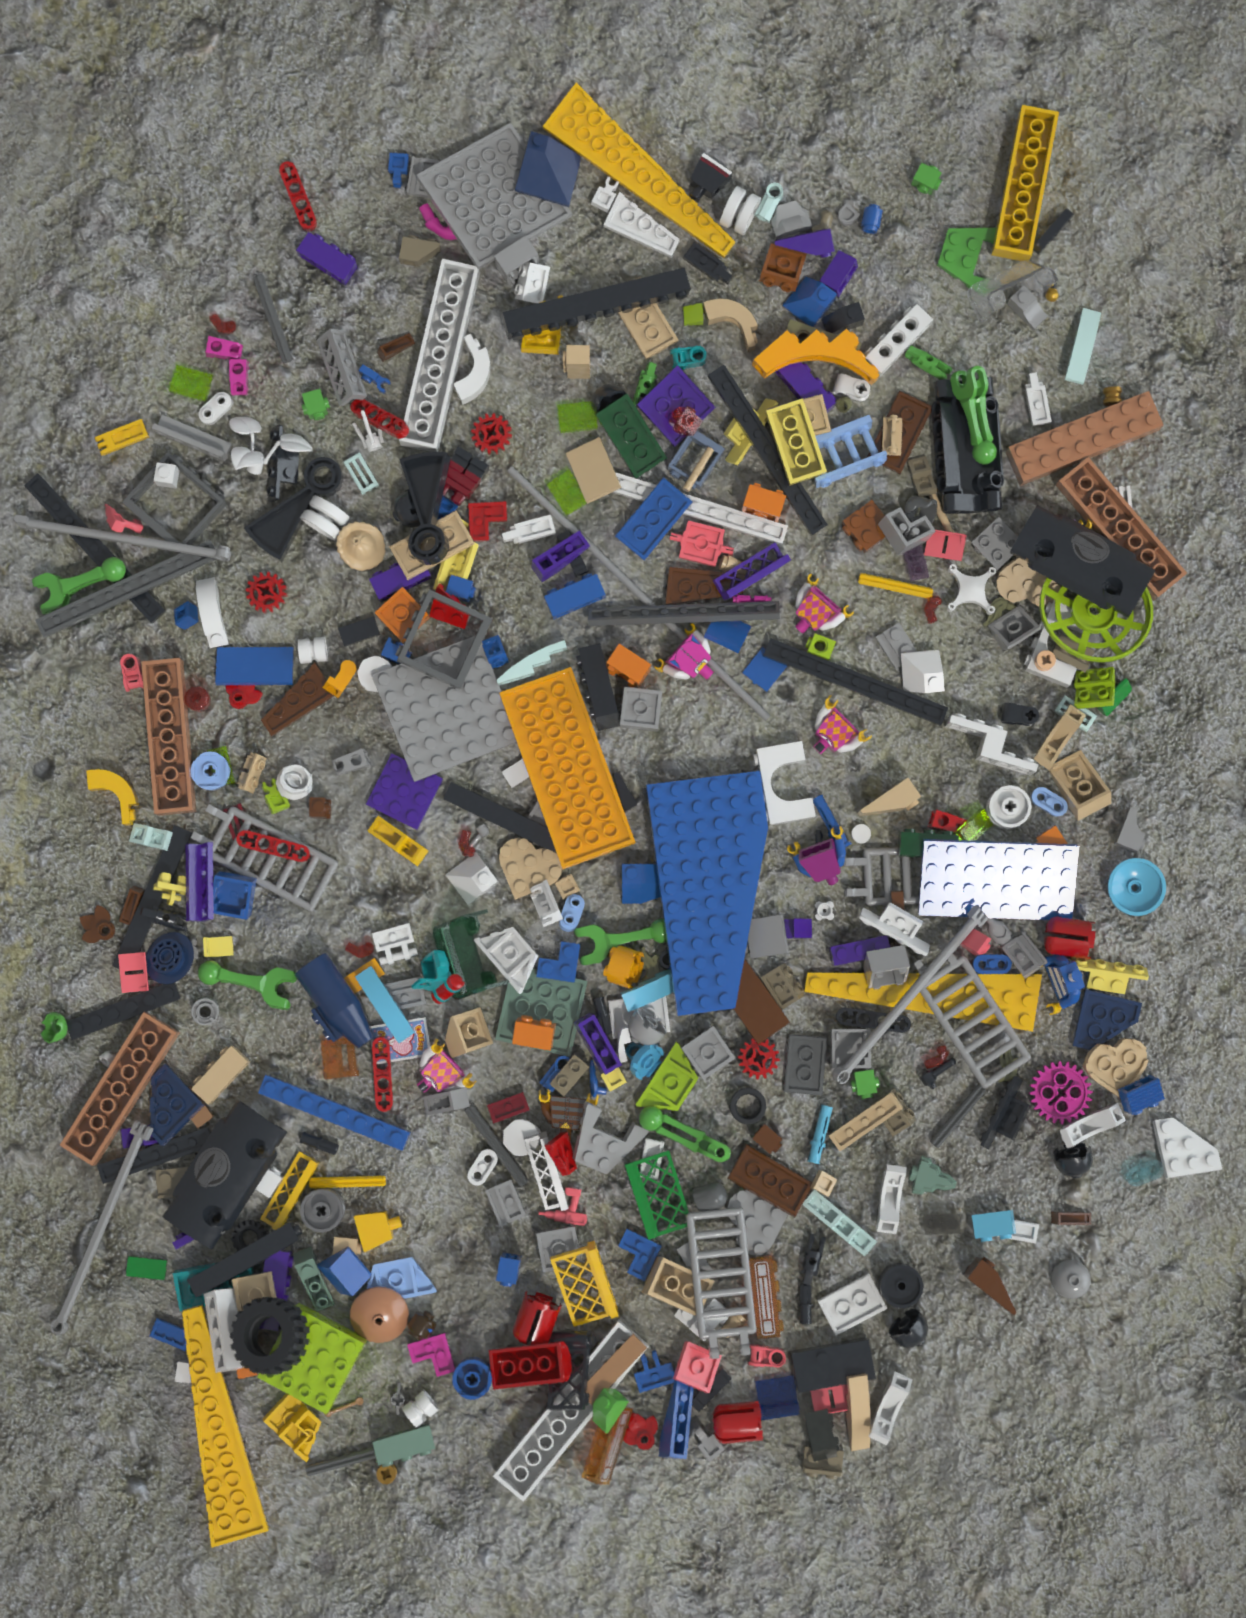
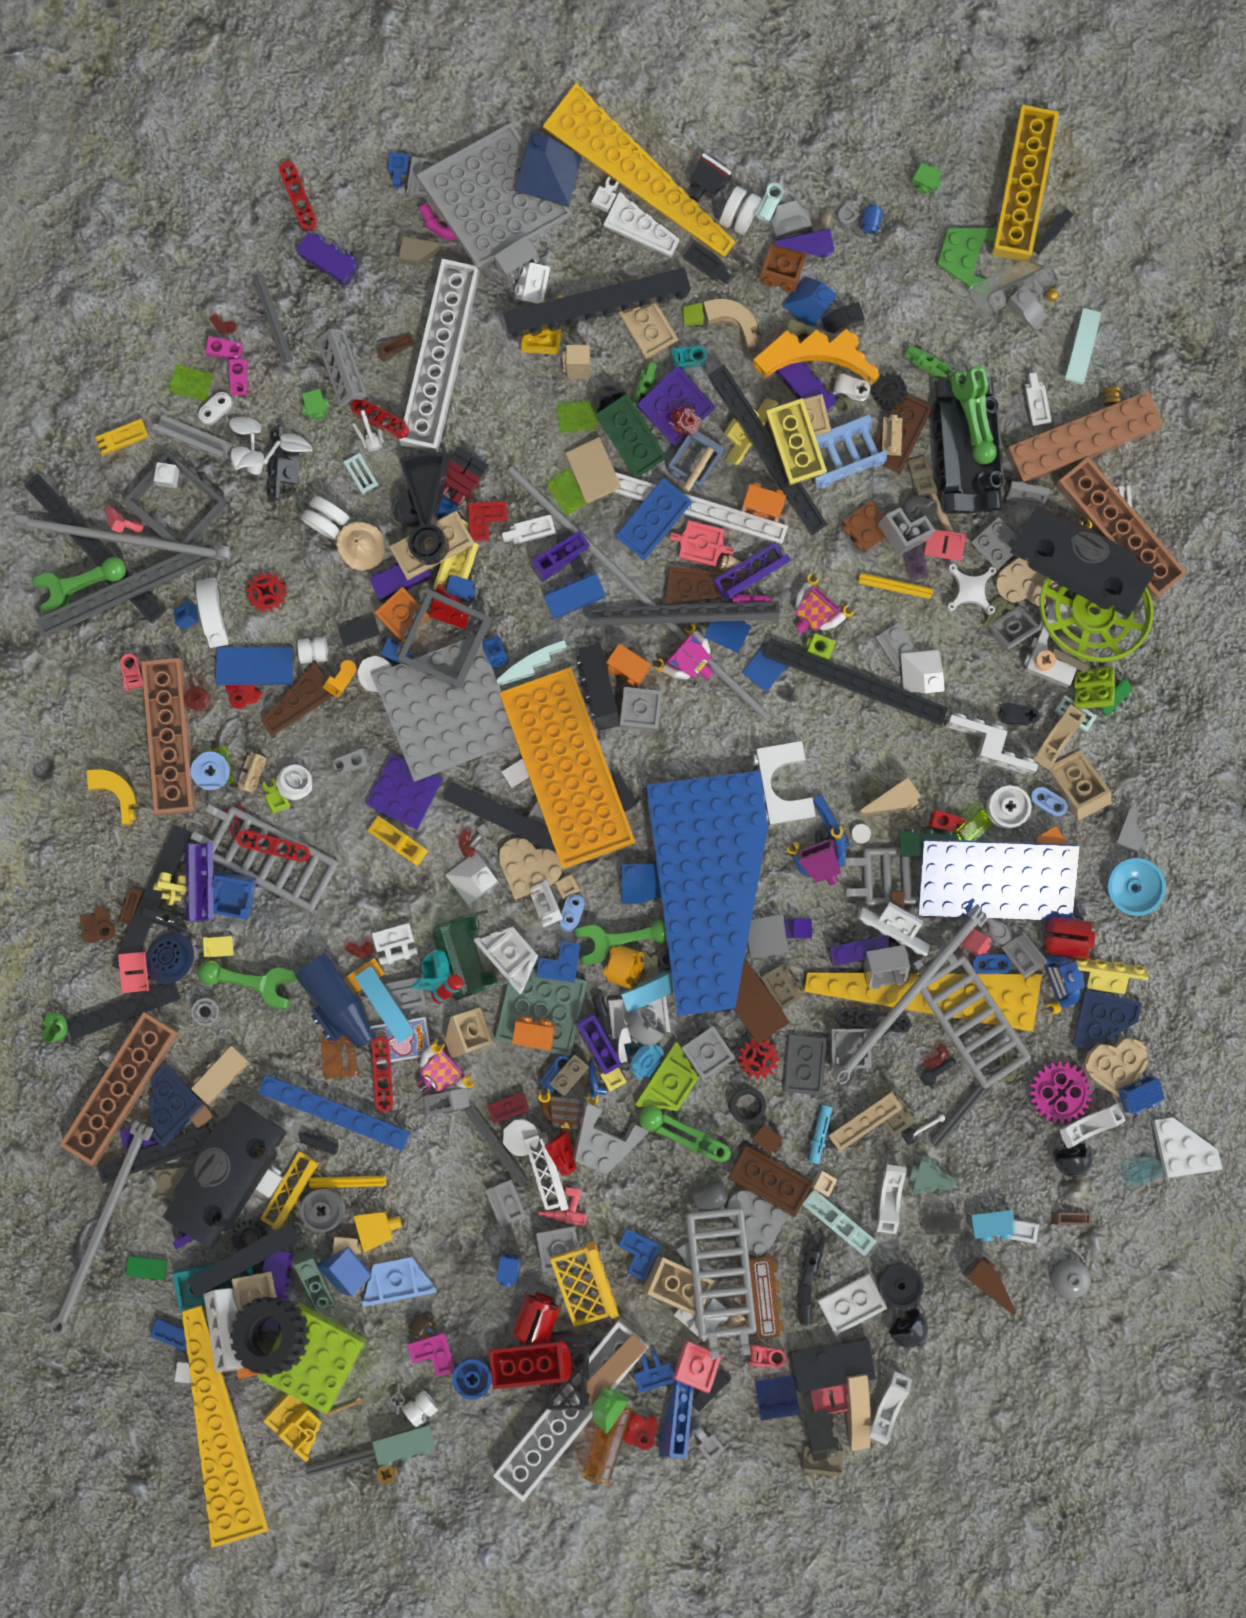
light aqua slope [129,823,173,851] -> none
black piece [244,457,344,562] -> none
reddish brown brick [309,797,331,819] -> none
nougat dish [350,1286,409,1343] -> none
blue plate [359,364,391,394] -> none
white arch [453,334,491,405] -> none
white plate [468,1149,498,1185] -> none
red gear [471,413,512,455] -> none
green fence [625,1150,689,1240] -> none
white tile [640,1138,664,1180] -> none
red cylinder [712,1401,763,1444] -> none
torso [813,695,872,755] -> none
white plate [815,901,834,920] -> none
dark purple hinge [820,250,858,298] -> none
bright green brick [851,1069,880,1099] -> none
white brick [864,304,933,378] -> none
clear red arm [924,596,942,624] -> none
black bracket [980,1076,1031,1150] -> none
none -> black tyre [871,372,908,410]
none -> hinge [901,1114,945,1146]
none -> light grey plate [1006,481,1050,507]

